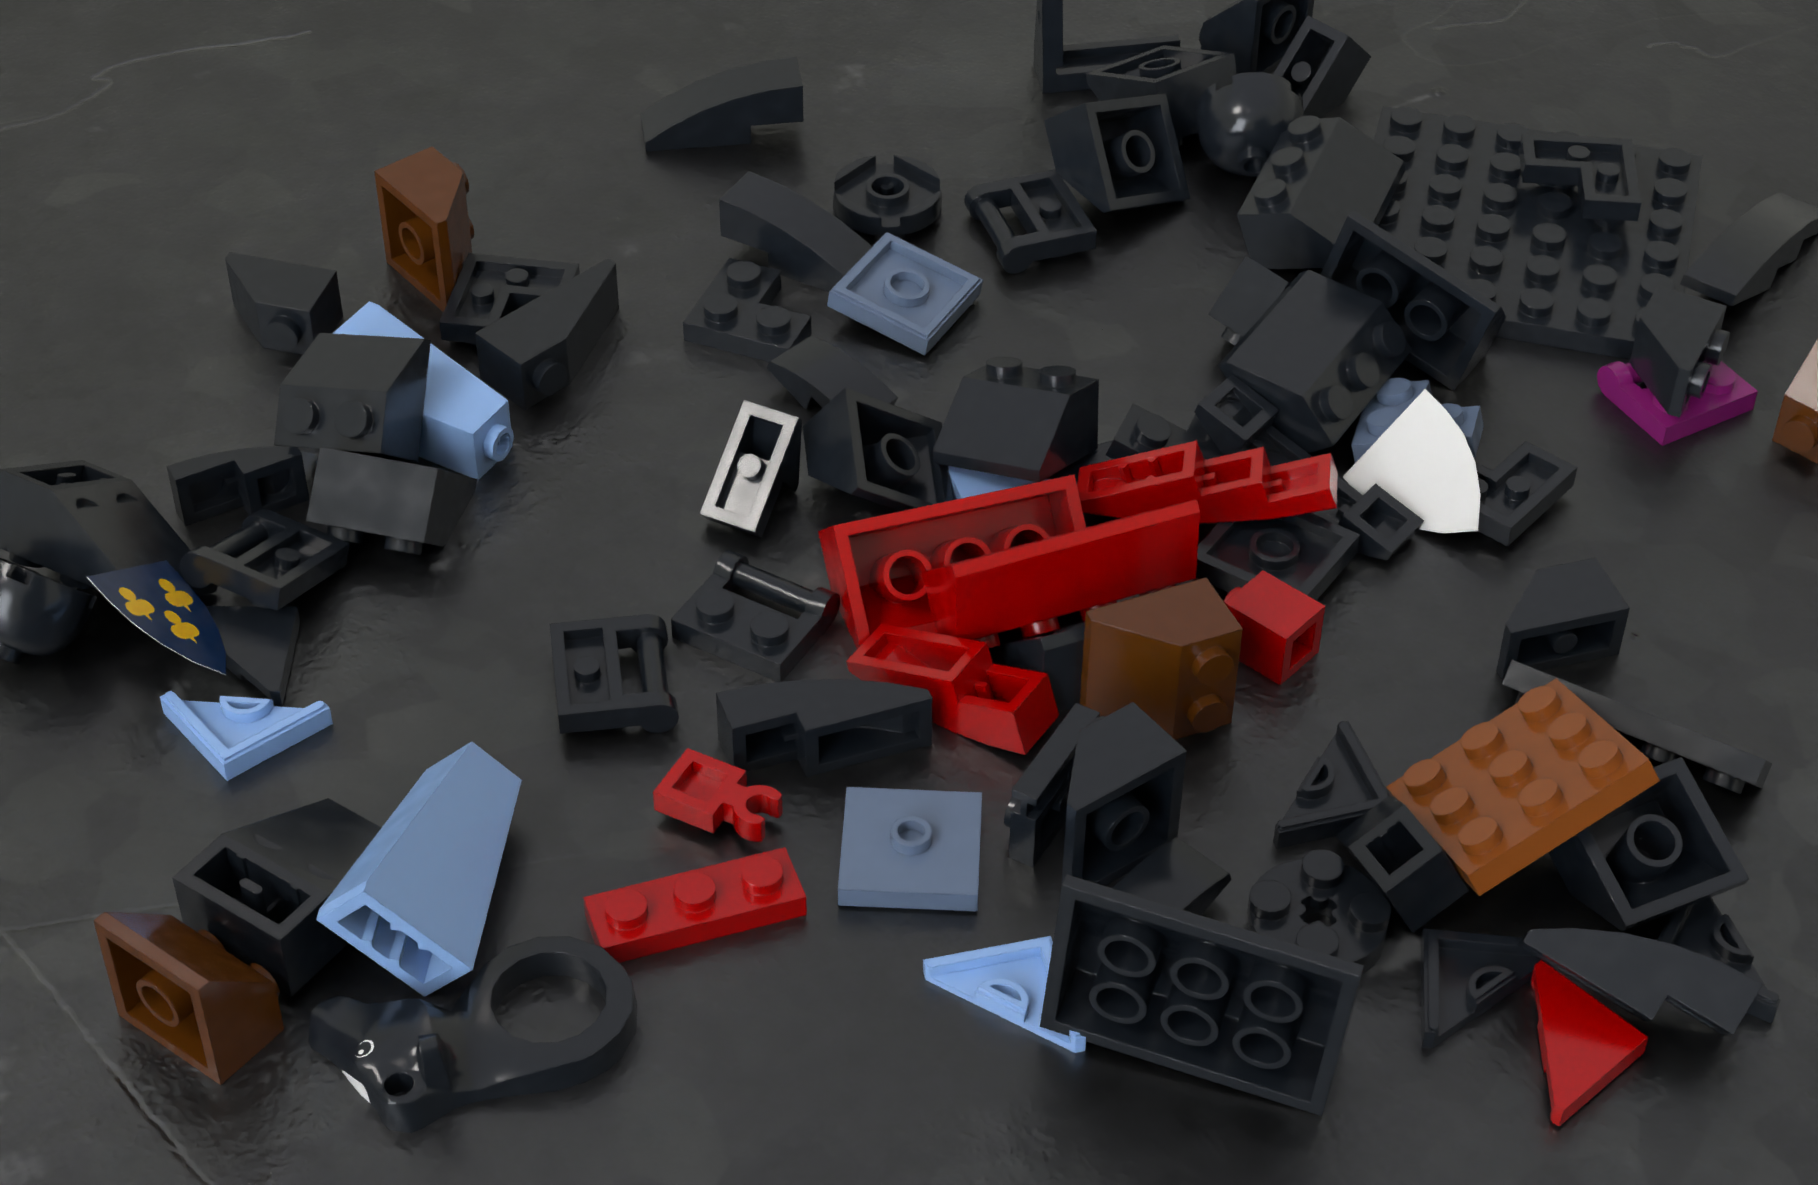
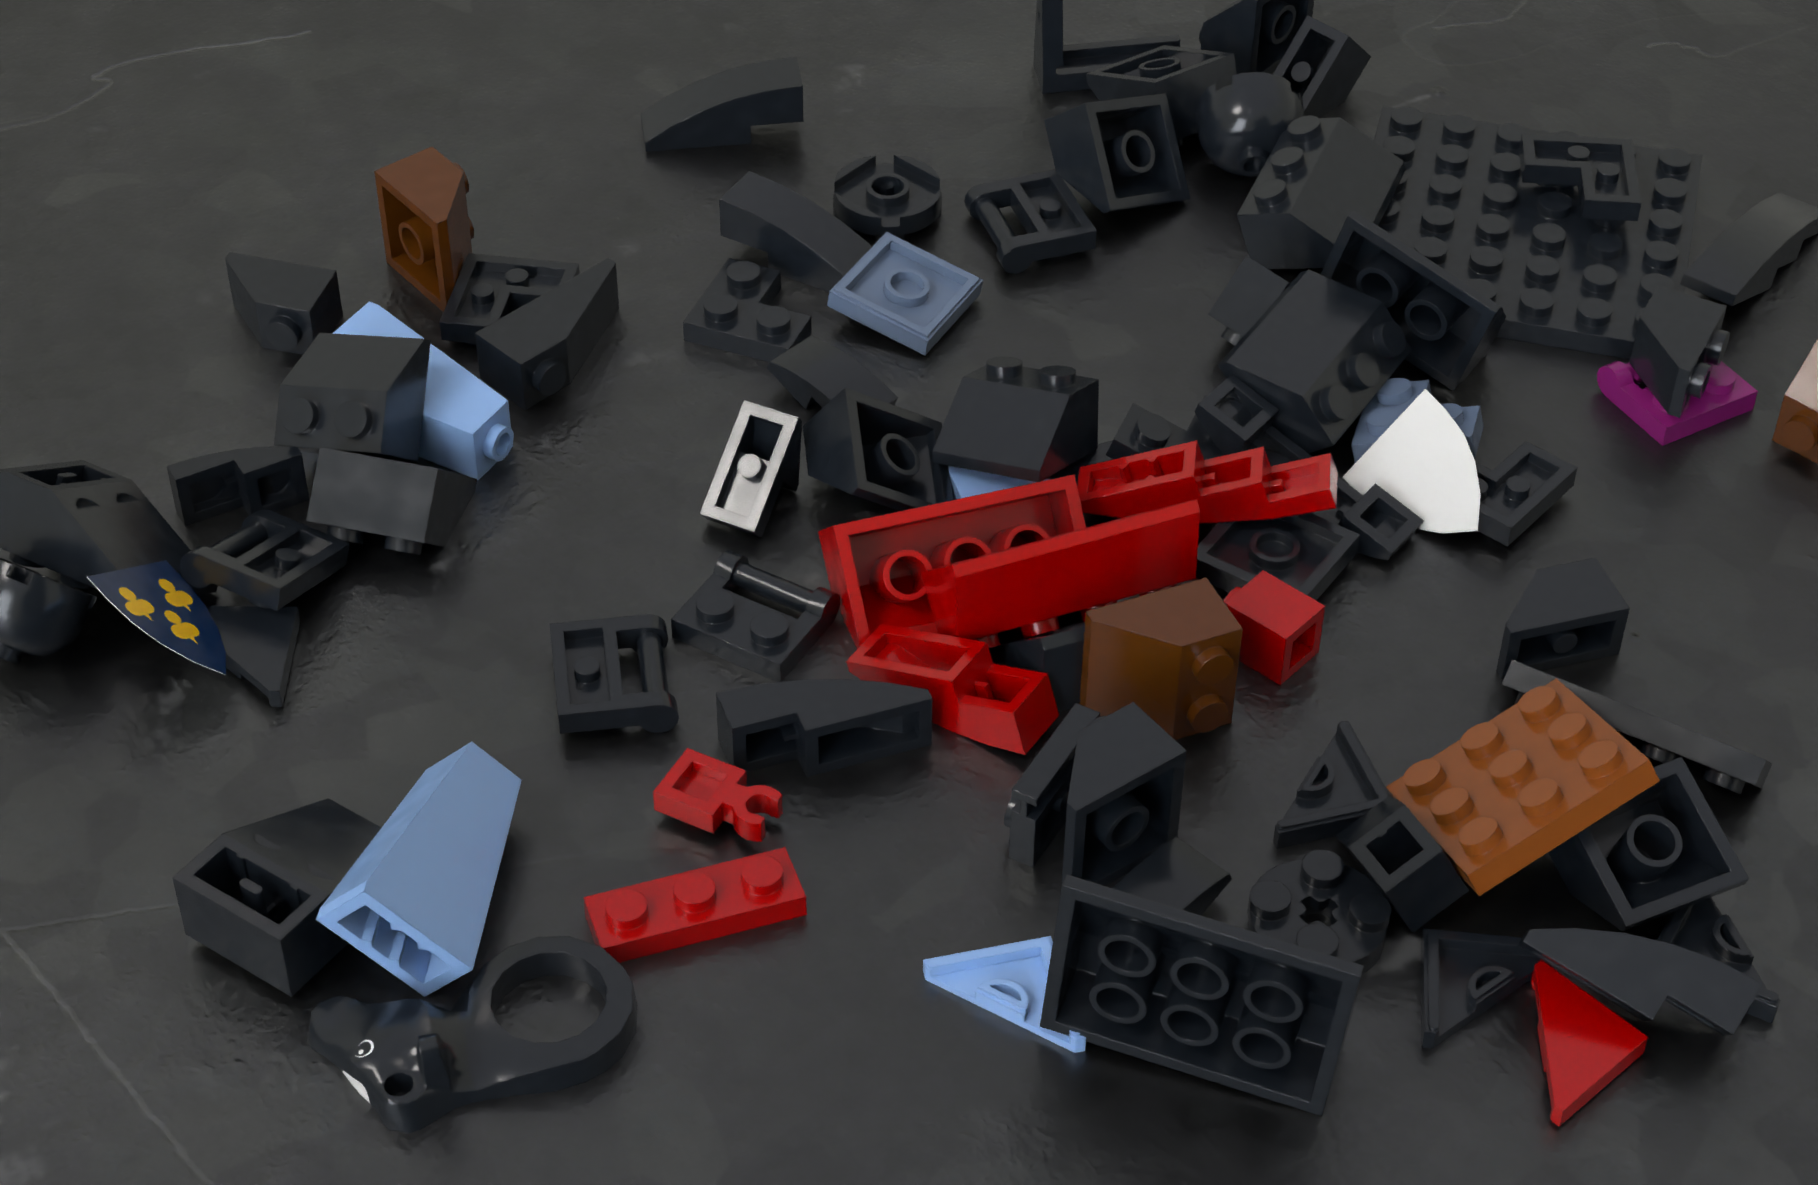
reddish brown slope [93,912,284,1085] -> none
light blue tile [160,691,333,781] -> none
sand blue plate [838,787,982,911] -> none

